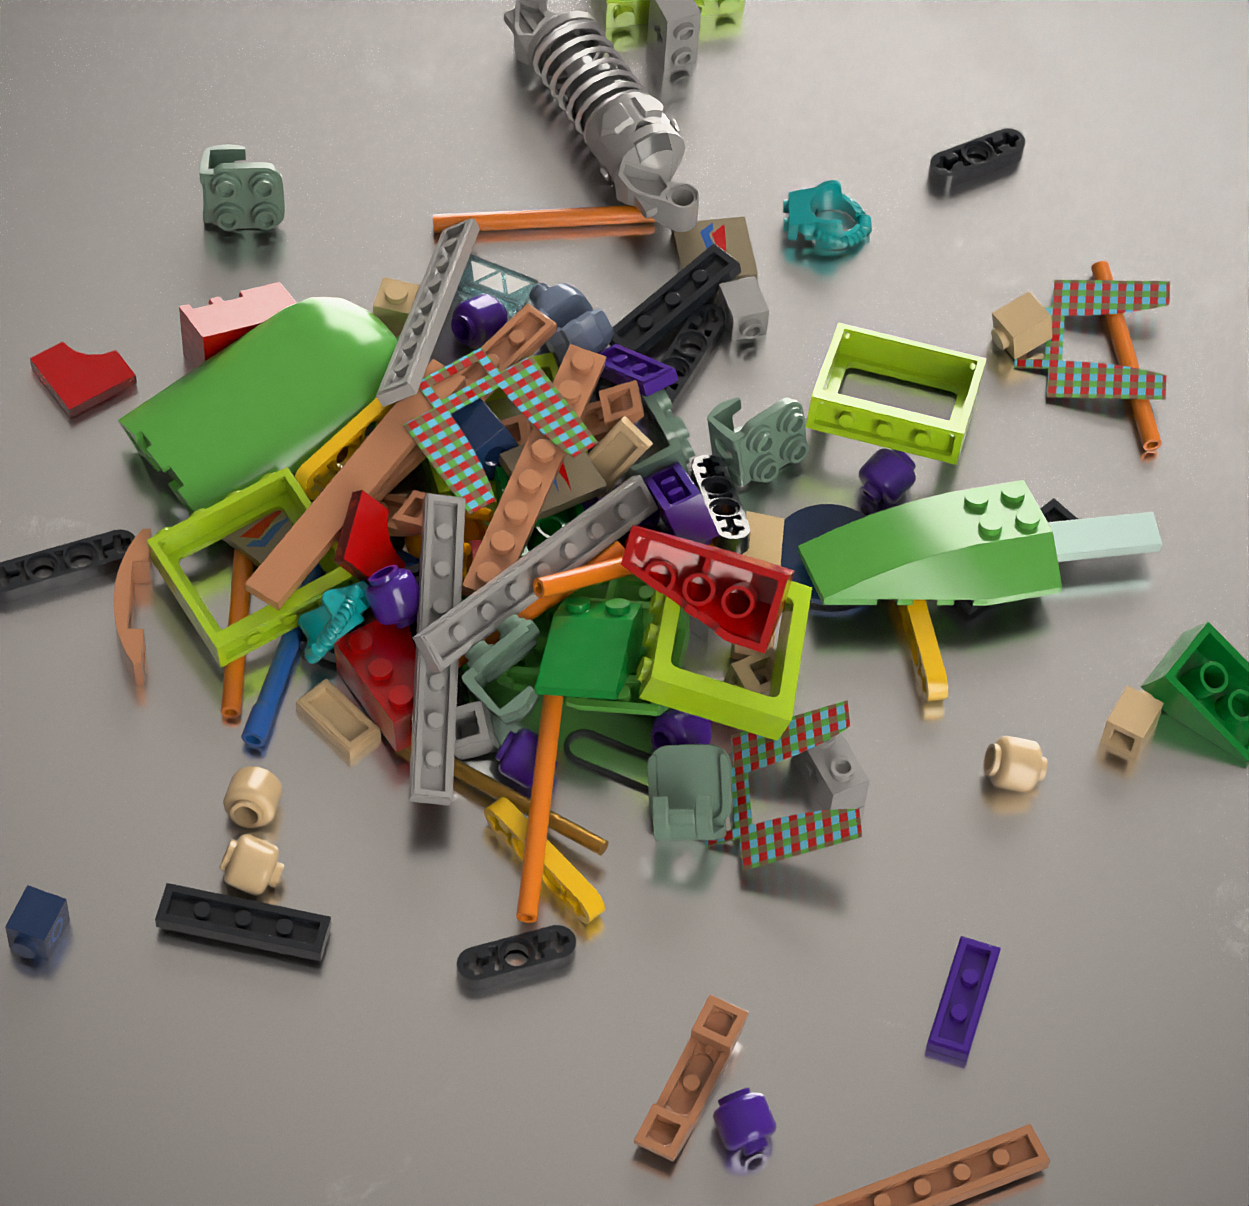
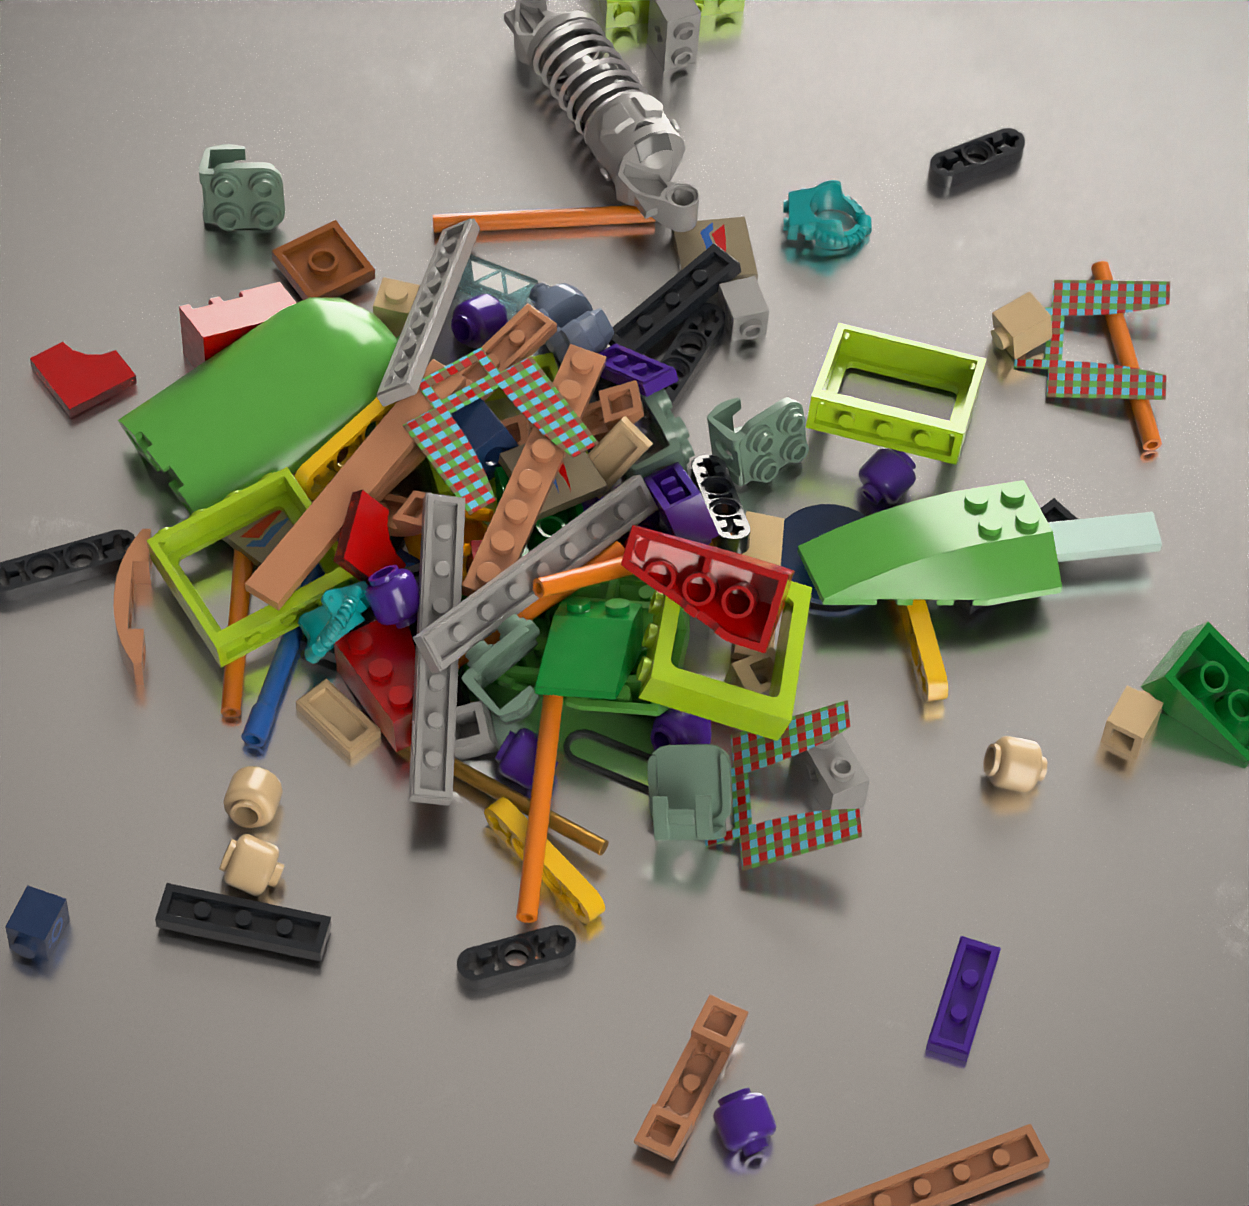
none -> dark orange plate [271,220,375,300]

